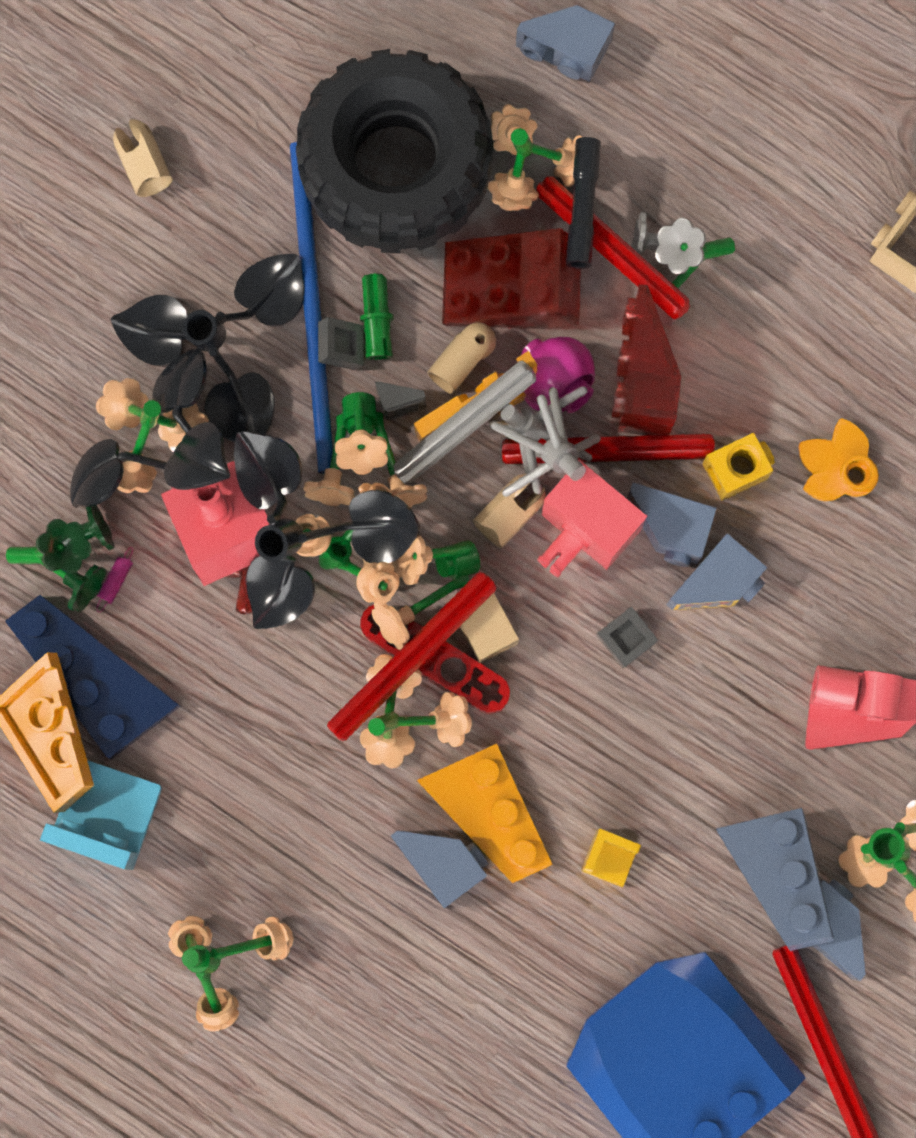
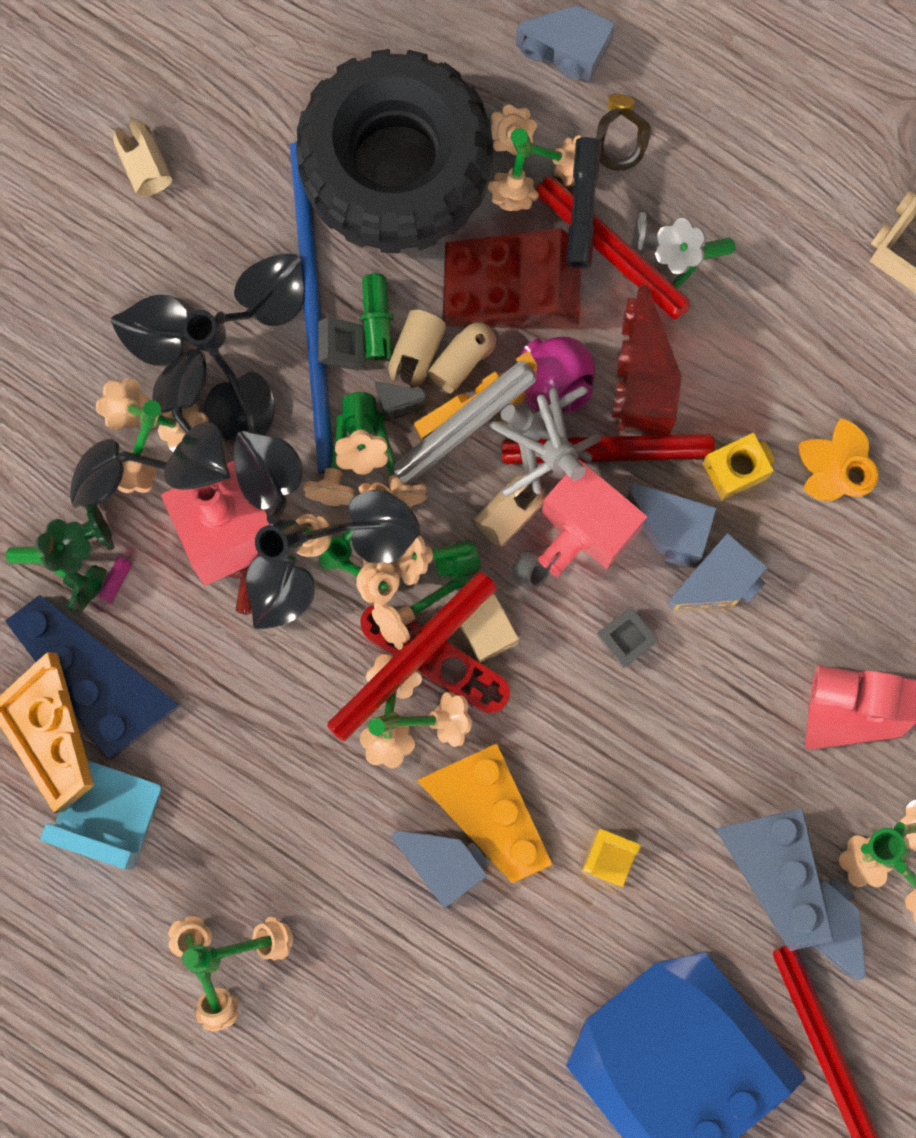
none -> tan piece [388,310,447,388]
none -> dark grey hinge [512,551,551,589]
none -> dark brown piece [596,94,651,171]

